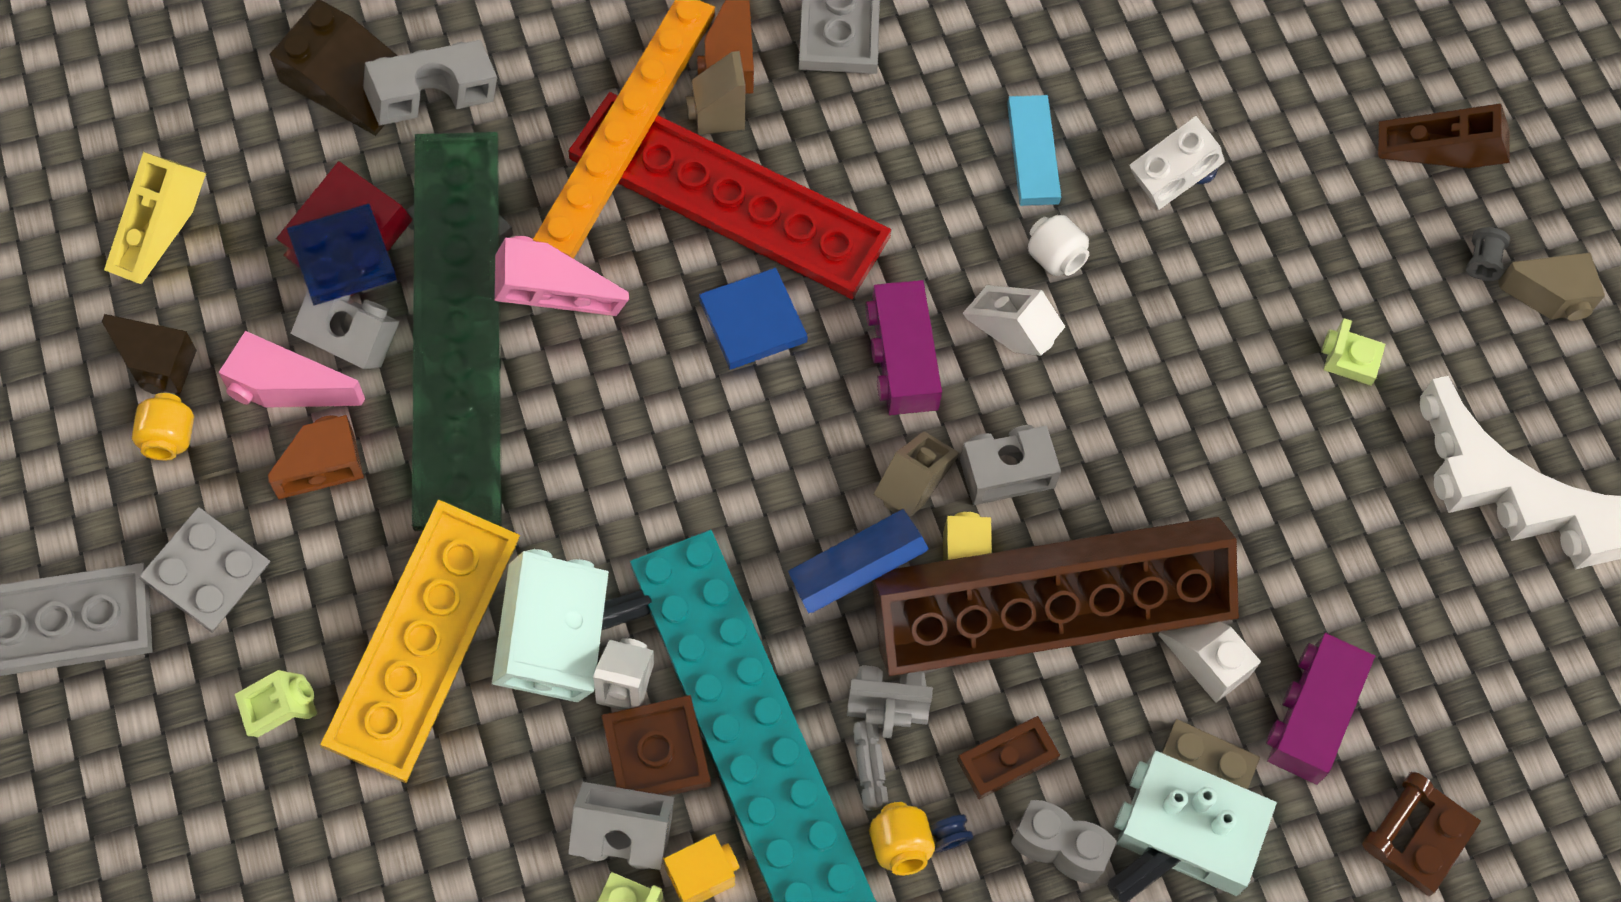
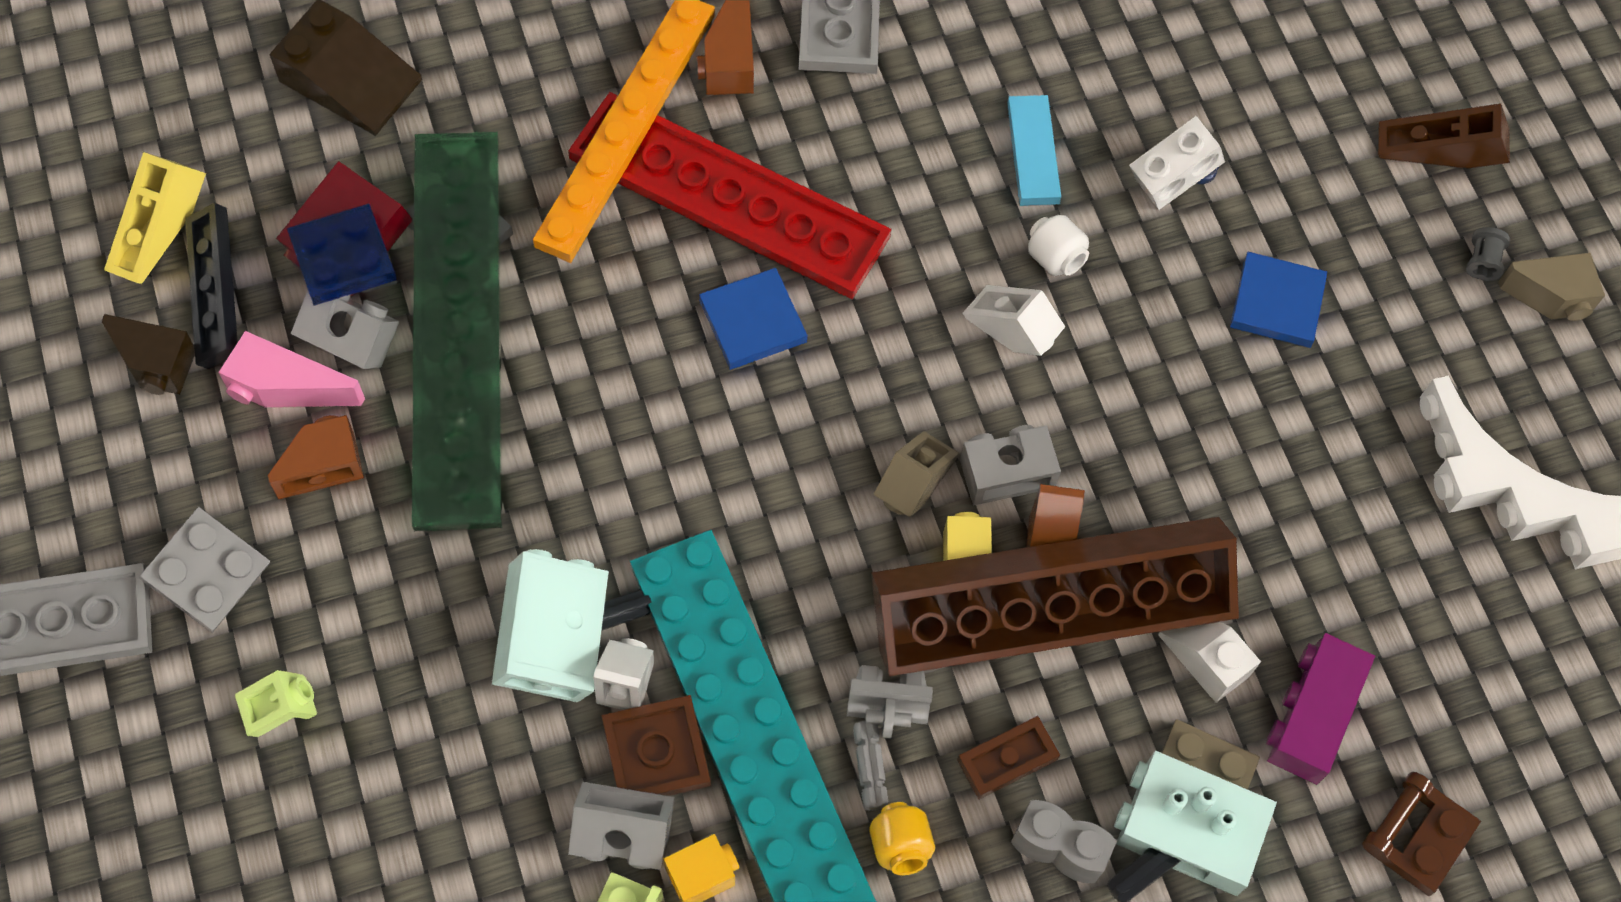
yellow head [131,393,194,461] -> none
yellow plate [320,499,520,783] -> none
light grey arch [363,40,497,126] -> none
bright pink slope [494,236,629,316] -> none
dark tan slope [685,51,745,135] -> none
blue tile [788,509,929,614] -> none
magenta brick [865,280,942,415] -> none
dark blue bush [930,814,974,852] -> none
yellowish green bracket [1321,318,1386,386] -> none
none -> black plate [185,202,238,369]
none -> dark orange slope [1026,484,1085,547]
none -> blue tile [1230,252,1327,348]

